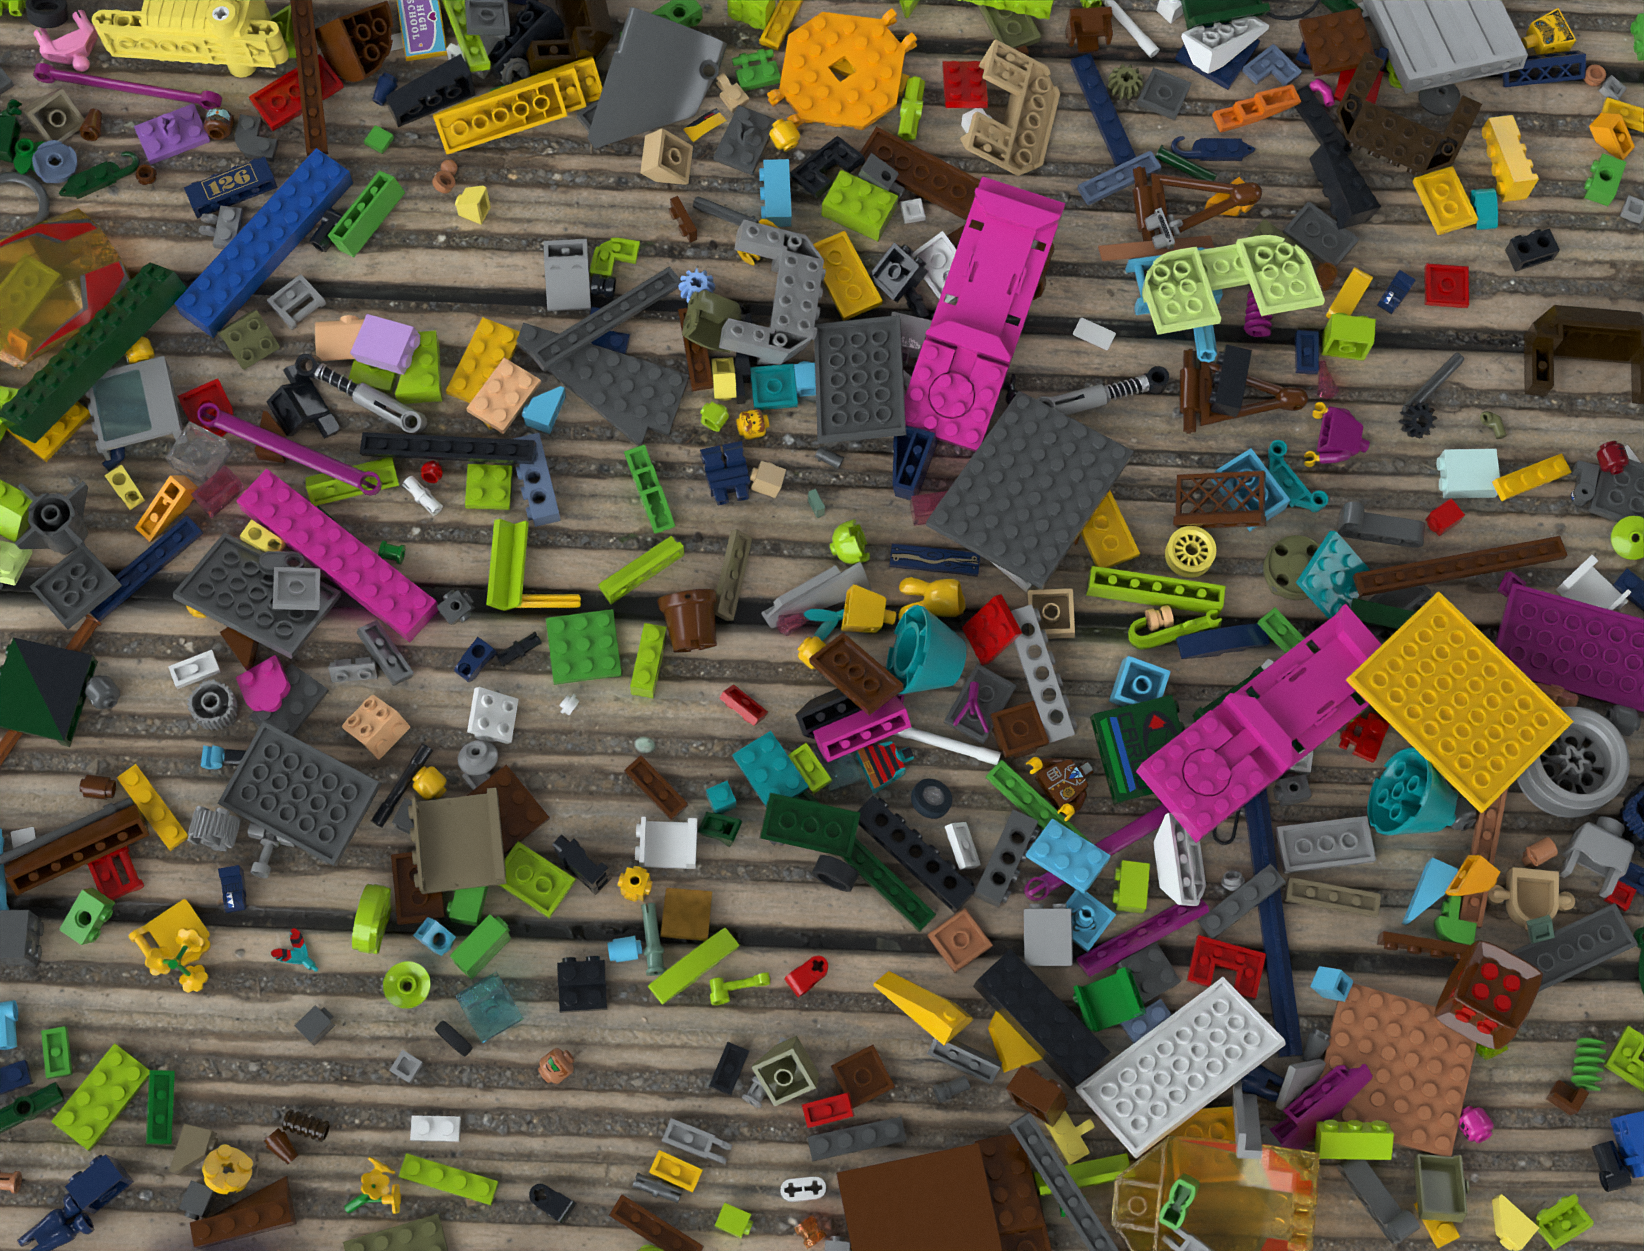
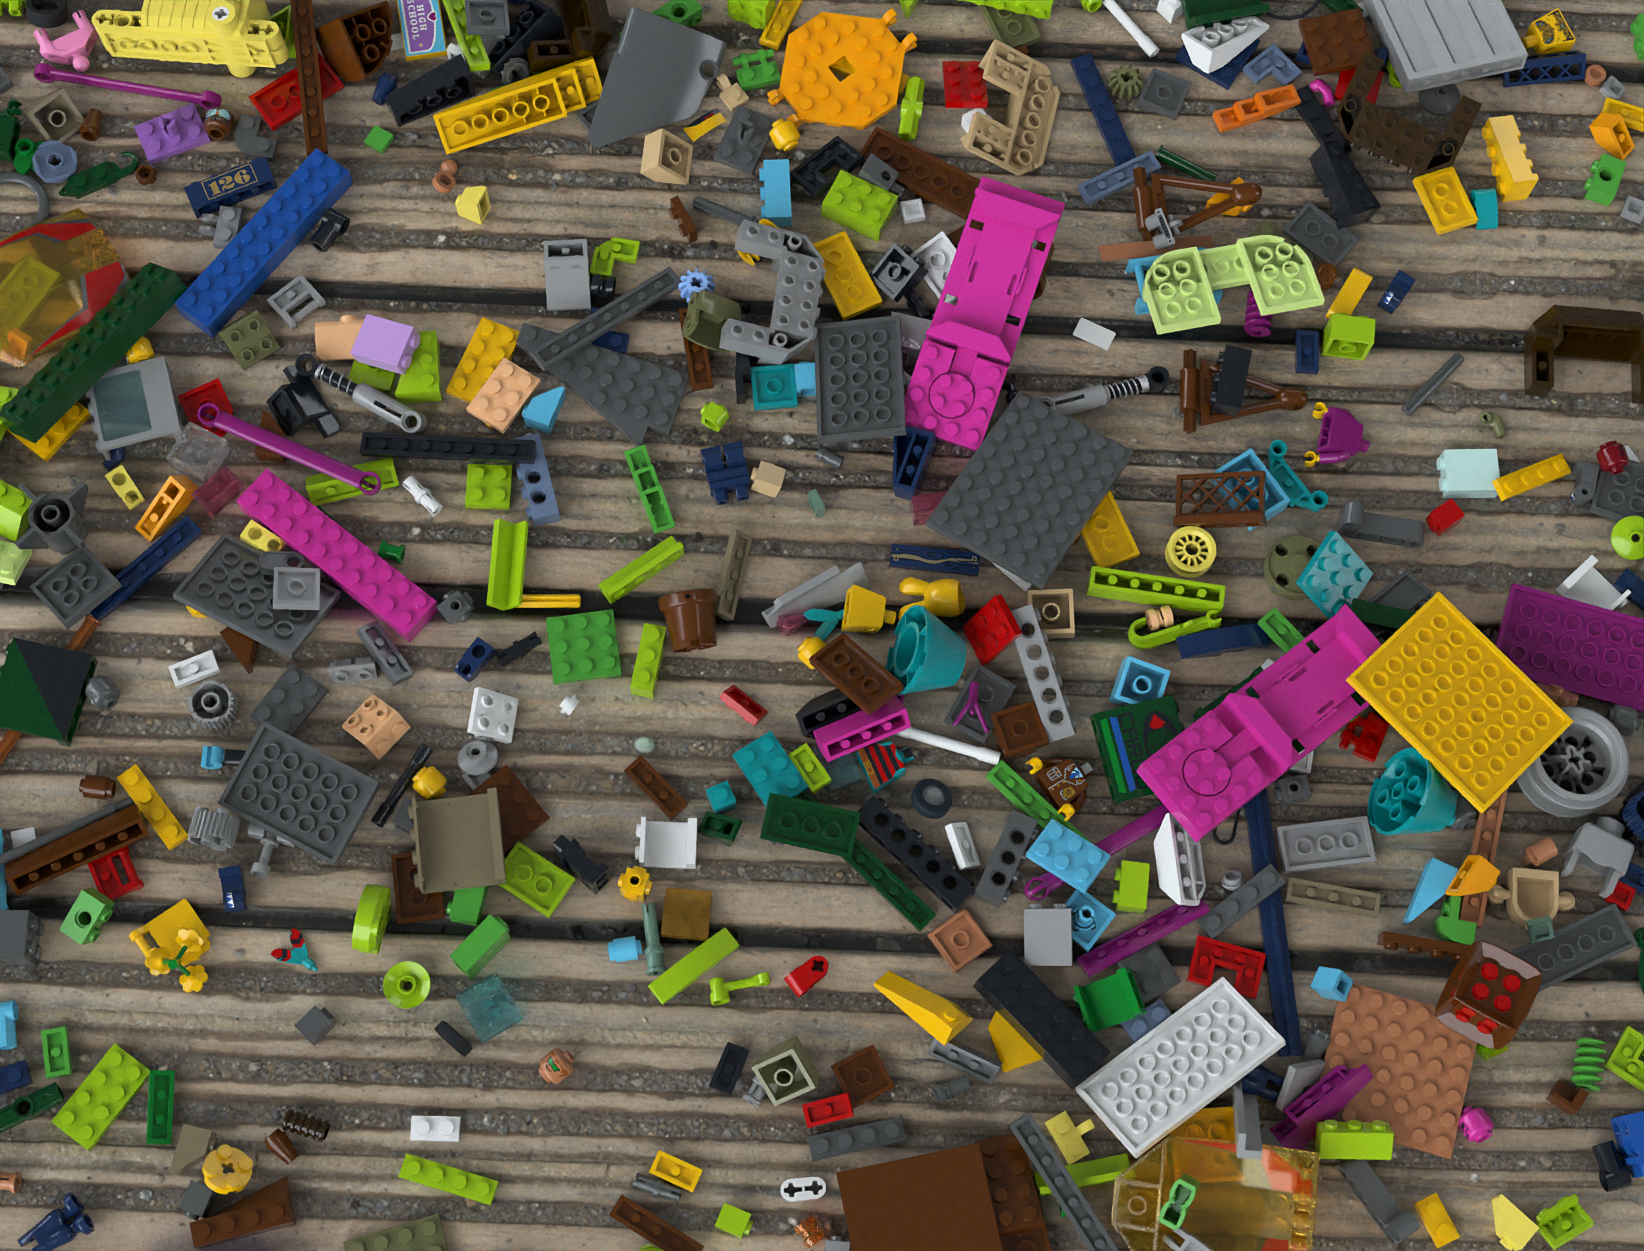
dark blue brick [65,1154,134,1214] -> none
dark pink plate [236,655,291,712] -> none
bright green brick [328,170,405,257] -> none
yellow plant [344,1156,401,1214] -> none
light grey plate [389,1050,424,1084] -> none
medium azure brick [413,917,456,956] -> none
red plate [421,460,443,483] -> none
black piece [529,1184,577,1225] -> none
black plate [557,956,607,1013] -> none
light grey hinge [662,1118,733,1165] -> none
light yellow slope [711,357,737,401] -> none
yellow head [736,409,769,440] -> none
black tyre [812,855,859,892] -> none
lime cylinder [830,519,870,565] -> none
reddish brown brick [1006,1065,1069,1127] -> none
reddish brown panel [1065,7,1113,52] -> none
dark blue plate [1171,136,1256,161] -> none
medium azure axle [1193,325,1217,363] -> none
clear pink cone [1317,360,1339,399] -> none
reddish brown plate [1353,536,1568,597] -> none
black gear [1398,401,1438,439] -> none
olive container [1414,1154,1470,1223] -> none
red plate [1424,263,1469,308] -> none
magenta tile [1498,571,1526,597] -> none
black brick [1505,228,1560,272] -> none

